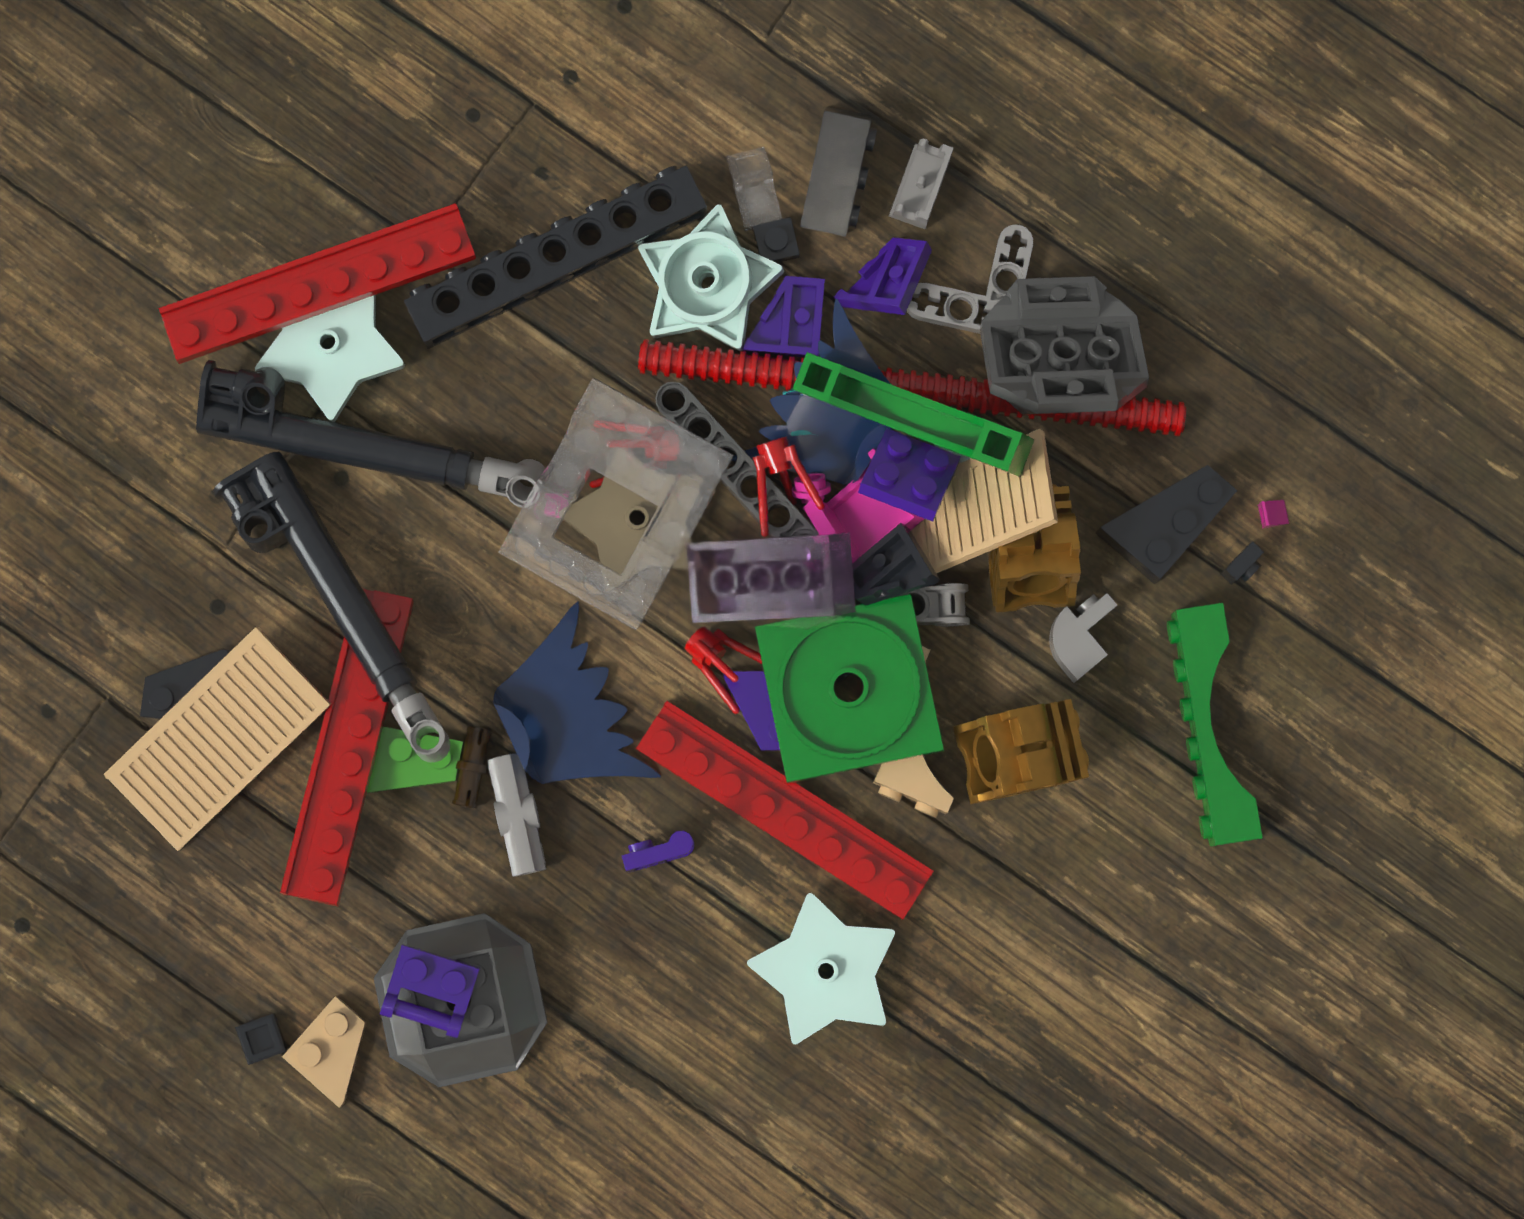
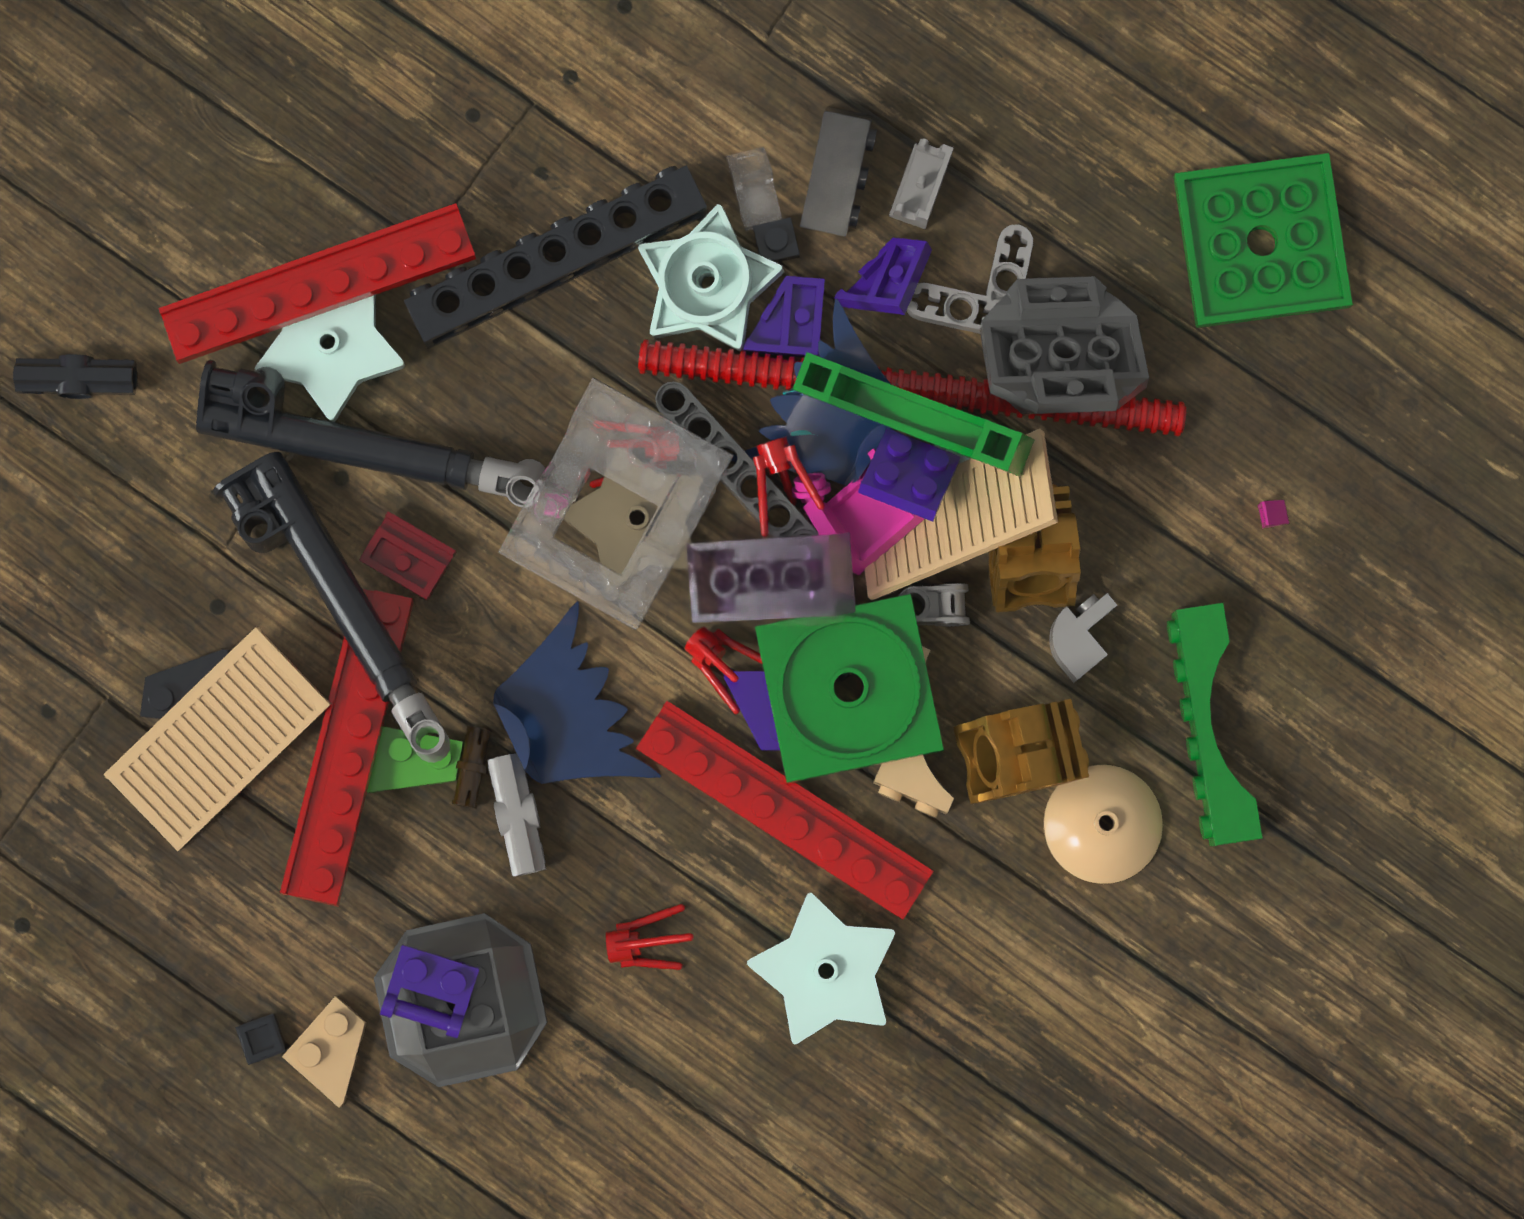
dark purple plate [621,831,694,873] -> none
black wing [842,523,940,606] -> none
black wedge [1096,465,1238,584] -> none
black plate [1220,541,1264,585] -> none
none -> black piece [13,354,138,399]
none -> dark red plate [359,511,457,601]
none -> red plant [606,904,694,970]
none -> tan dish [1043,765,1163,884]
none -> green piece [1173,153,1353,328]

